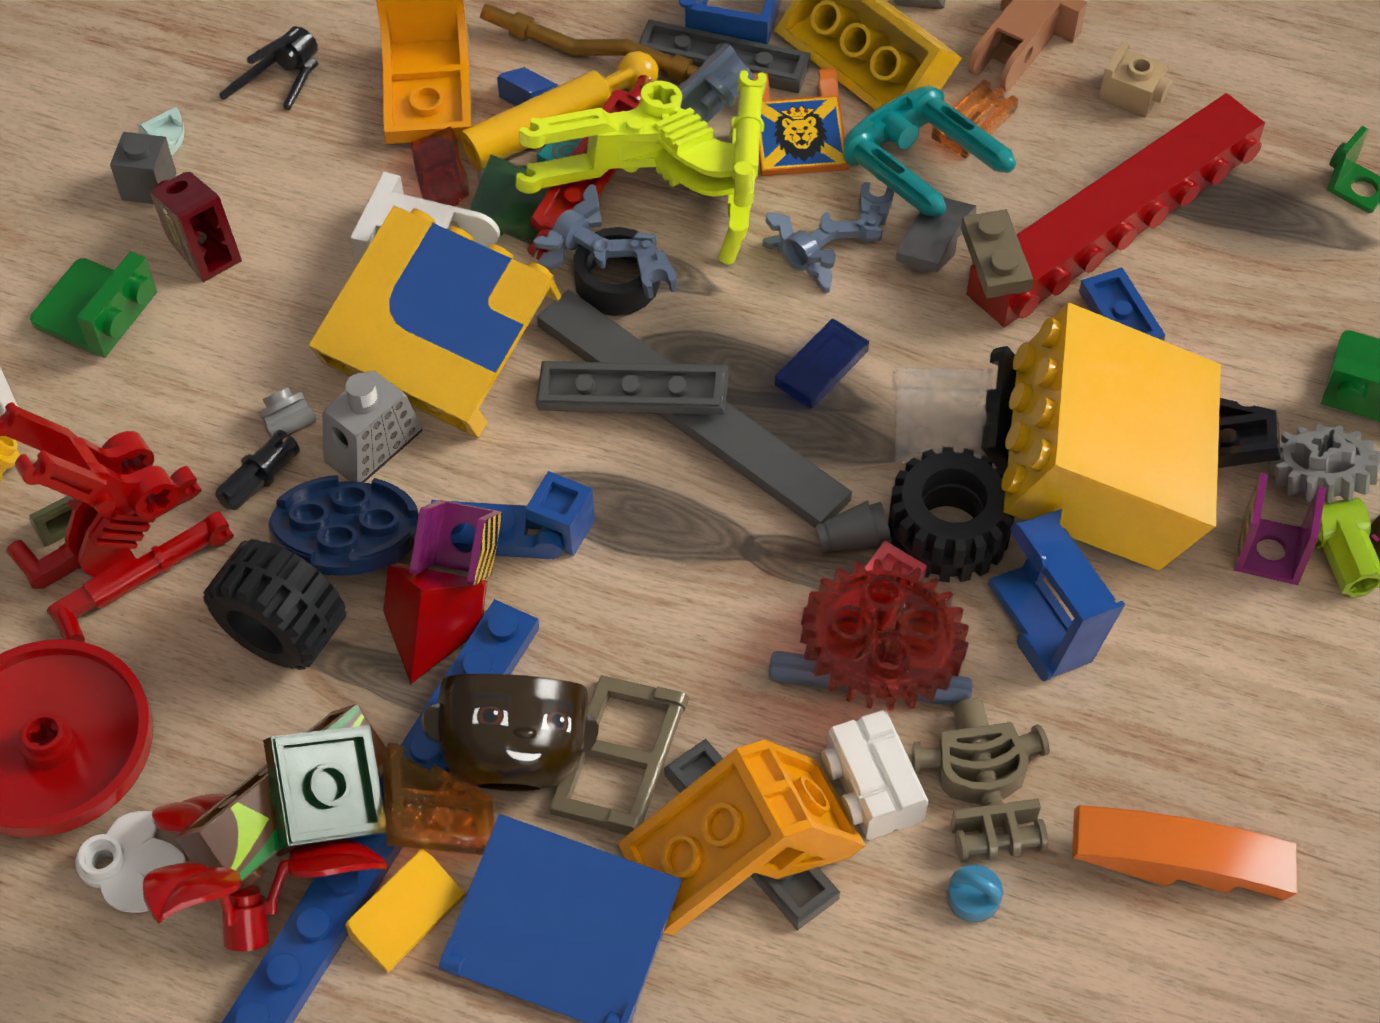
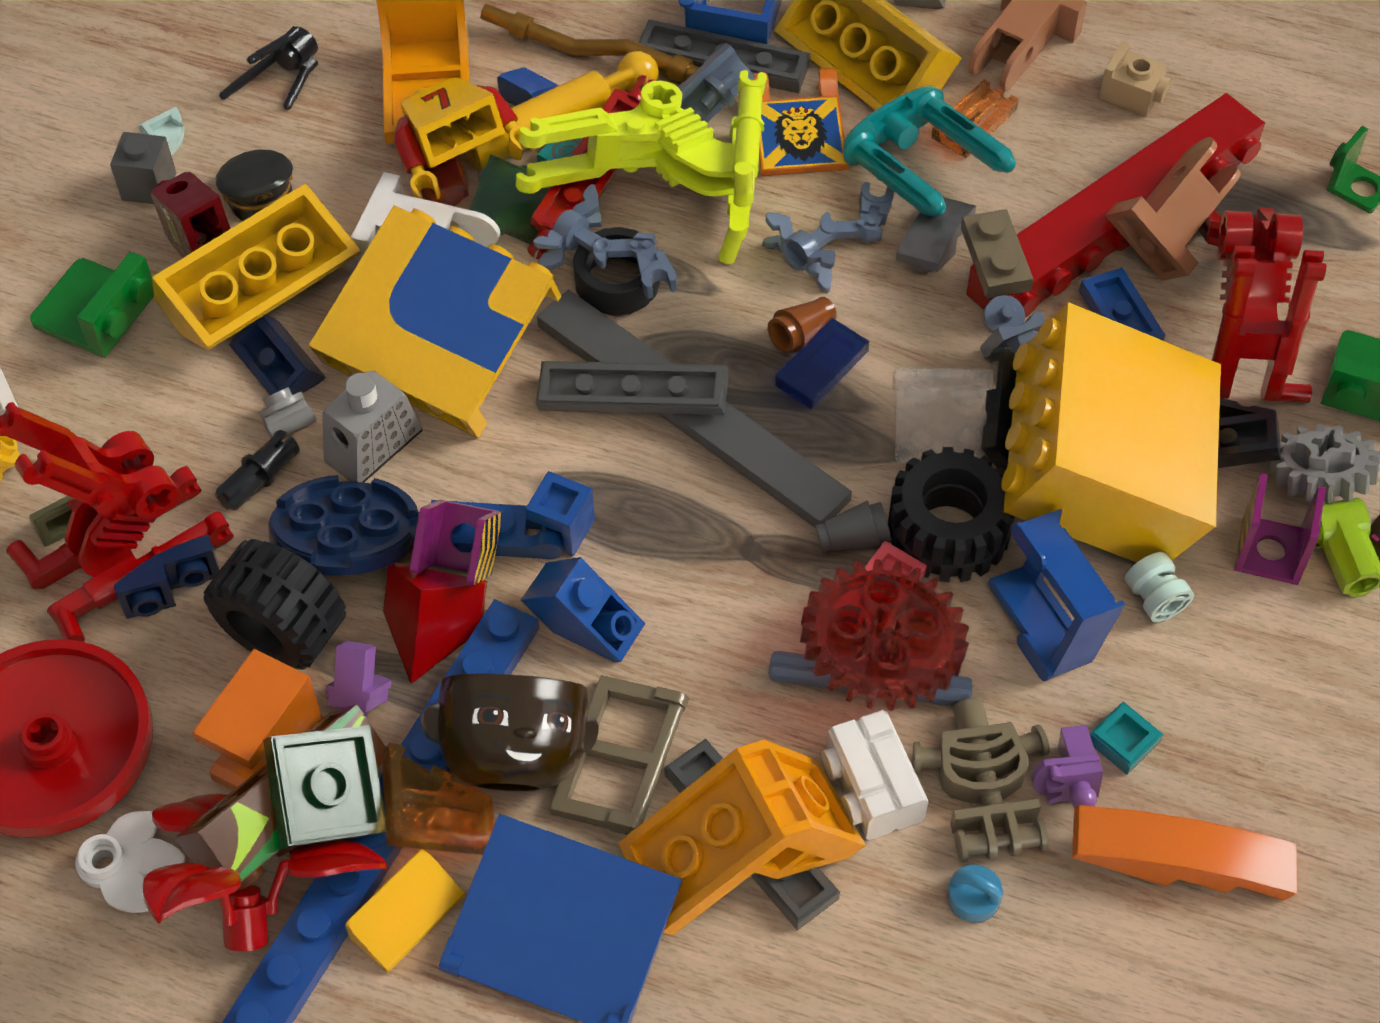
none -> dark blue slope [114,535,220,619]
none -> yellow slope [152,183,361,351]
none -> orange piece [192,649,323,791]
none -> pearl dark grey piece [216,149,293,221]
none -> dark blue slope [229,315,326,395]
none -> medium lavender piece [326,641,391,718]
none -> yellow torso [393,77,535,200]
none -> blue slope [521,557,646,662]
none -> dark orange cone [767,296,837,353]
none -> sand blue hips [980,295,1045,360]
none -> medium lavender piece [1031,725,1103,808]
none -> teal tile [1090,701,1163,775]
none -> nougat piece [1105,137,1241,281]
none -> light aqua wheel [1124,552,1194,622]
none -> red piece [1198,208,1327,403]

